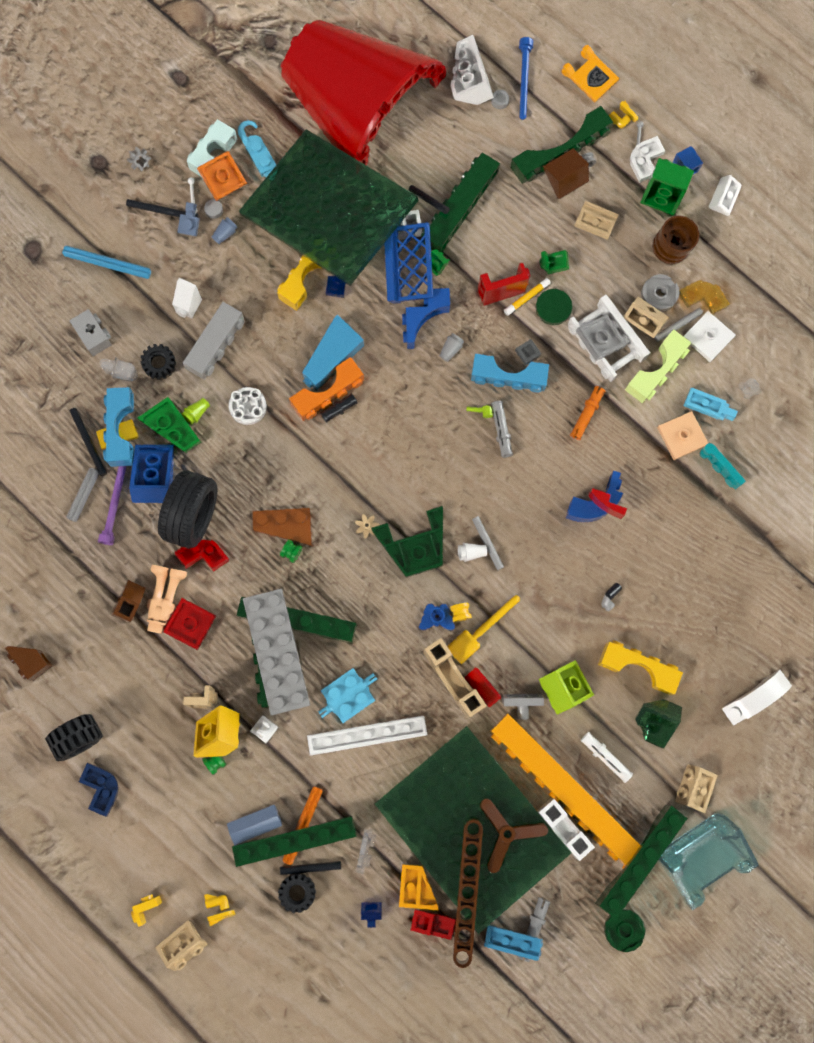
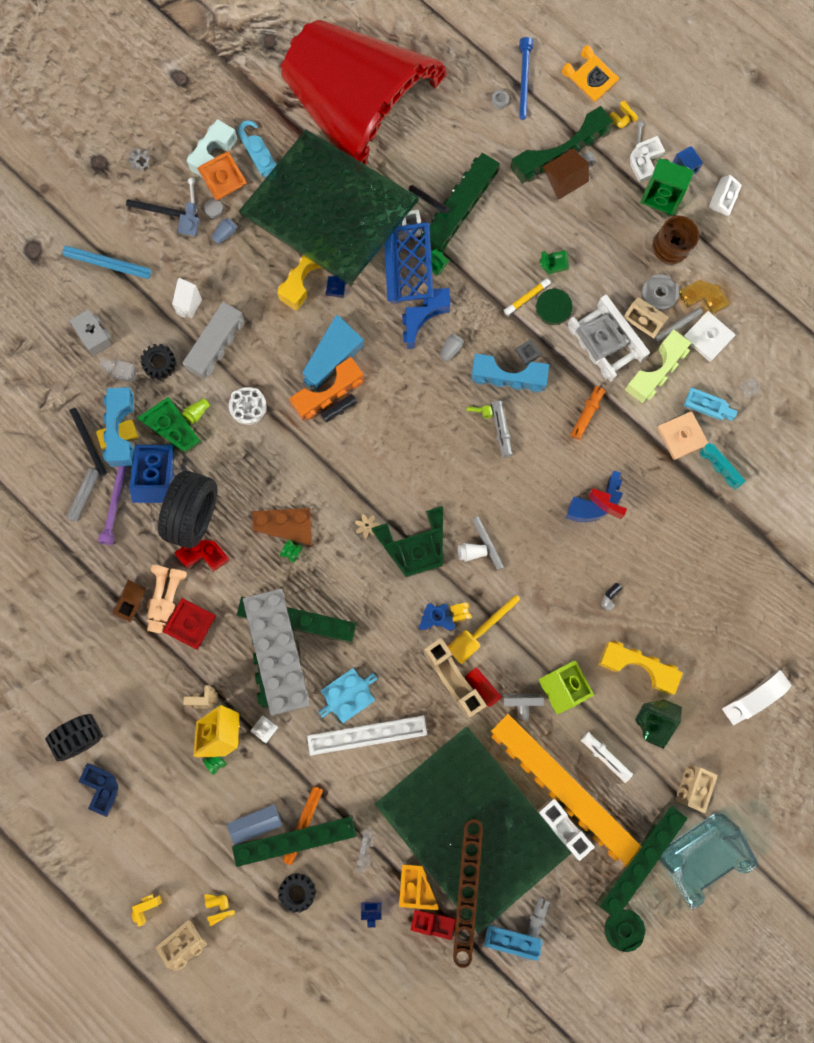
reddish brown slope [5,646,53,681] -> none
black bar [280,861,341,875] -> none
white wedge [451,35,494,105] -> none
red panel [478,262,530,306] -> none
reddish brown piece [480,799,548,873] -> none
tan plate [575,201,619,240] -> none

